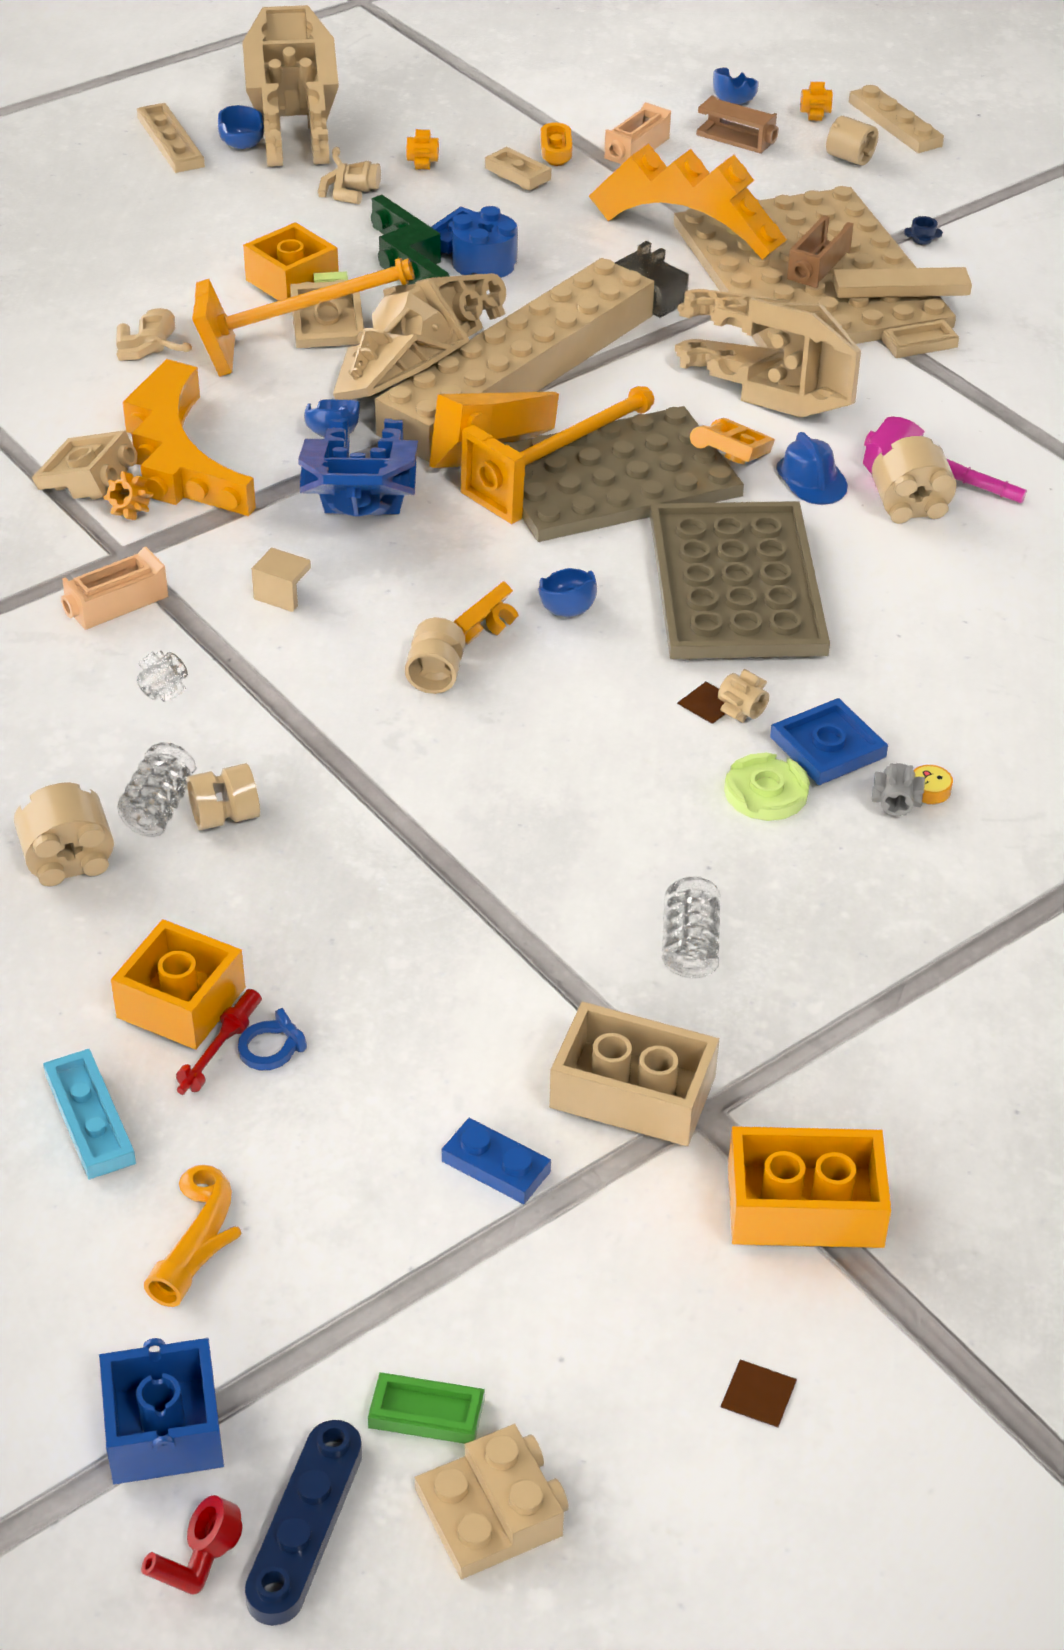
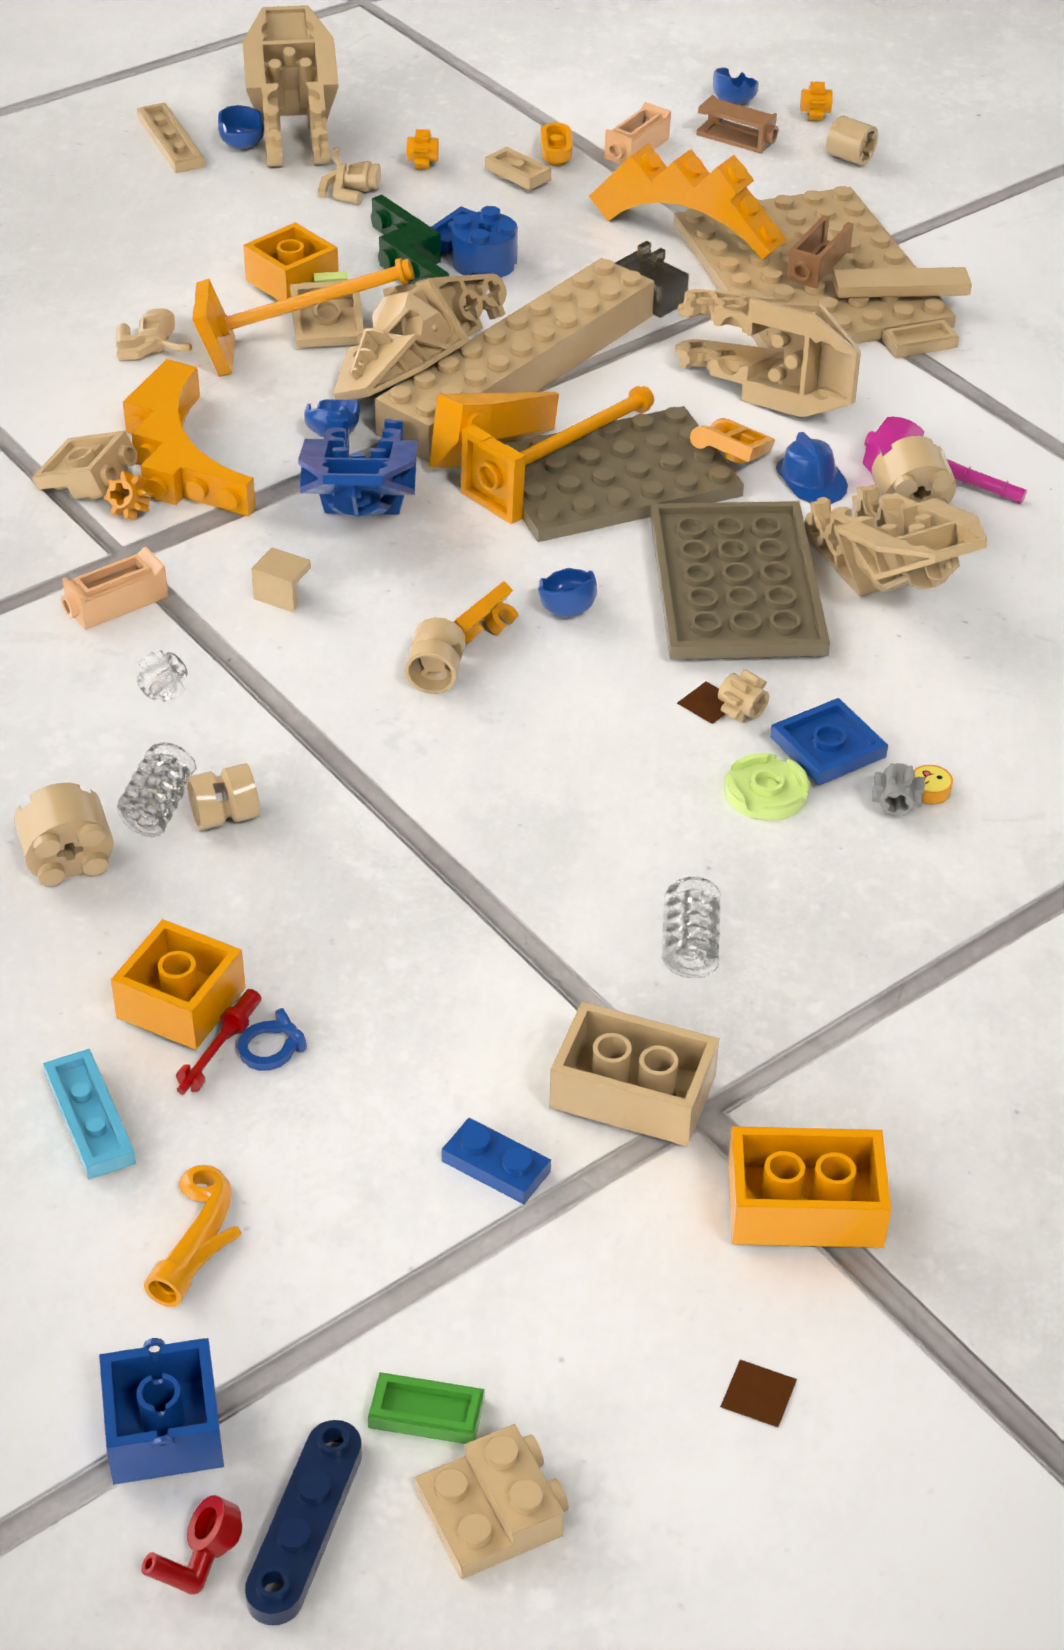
tan plate [849,85,944,153] -> none
dark blue plate [904,216,943,245] -> none
none -> tan connector [805,484,987,596]

